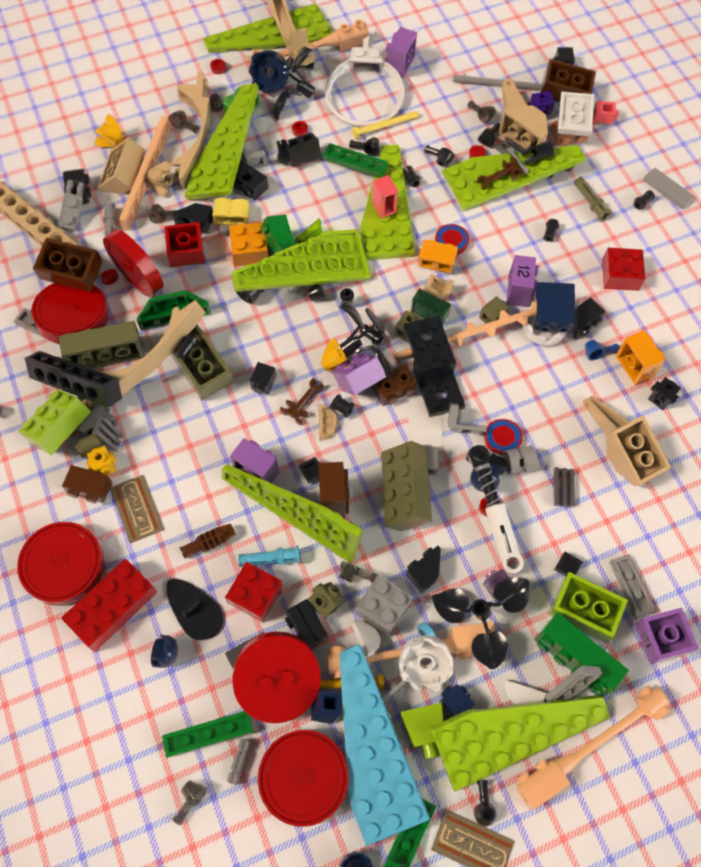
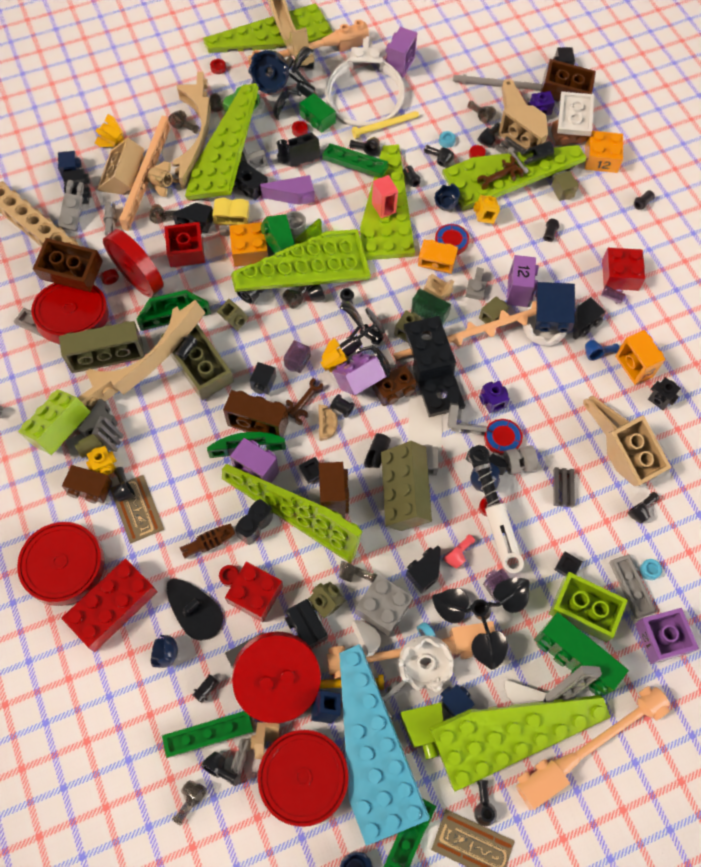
black brick [24,351,122,407] -> none
medium azure pin [238,545,301,567] -> none
olive pin [574,176,612,222] -> none
coral brick [592,101,618,125] -> none
light grey tile [643,168,695,209] -> none
none -> dark blue brick [58,151,82,179]
none -> black bar [113,467,135,502]
none -> black pin [192,674,219,703]
none -> black bar [201,751,240,786]
none -> green slope [207,432,286,458]
none -> olive brick [217,299,249,331]
none -> red tile [219,565,239,587]
none -> reddish brown brick [223,390,289,437]
none -> black brick [235,499,273,545]
none -> tan bracket [251,722,280,759]
none -> medium lavender slope [260,175,315,205]
none -> clear smoke bar [283,285,313,309]
none -> clear purple brick [283,340,311,374]
none -> light grey wheel [286,211,306,244]
none -> green brick [299,93,336,133]
none -> black hinge [364,433,391,468]
none -> dark blue hair [434,184,460,211]
none -> medium azure tile [439,131,456,148]
none -> coral bar [443,535,475,569]
none -> light grey plate [465,267,487,301]
none -> yellow brick [474,195,500,224]
none -> dark purple brick [479,381,509,414]
none -> olive brick [551,171,578,201]
none -> light orange brick [584,130,623,173]
none -> clear purple pin [601,285,626,304]
none -> black bar [627,492,659,524]
none -> medium azure tile [640,559,662,581]

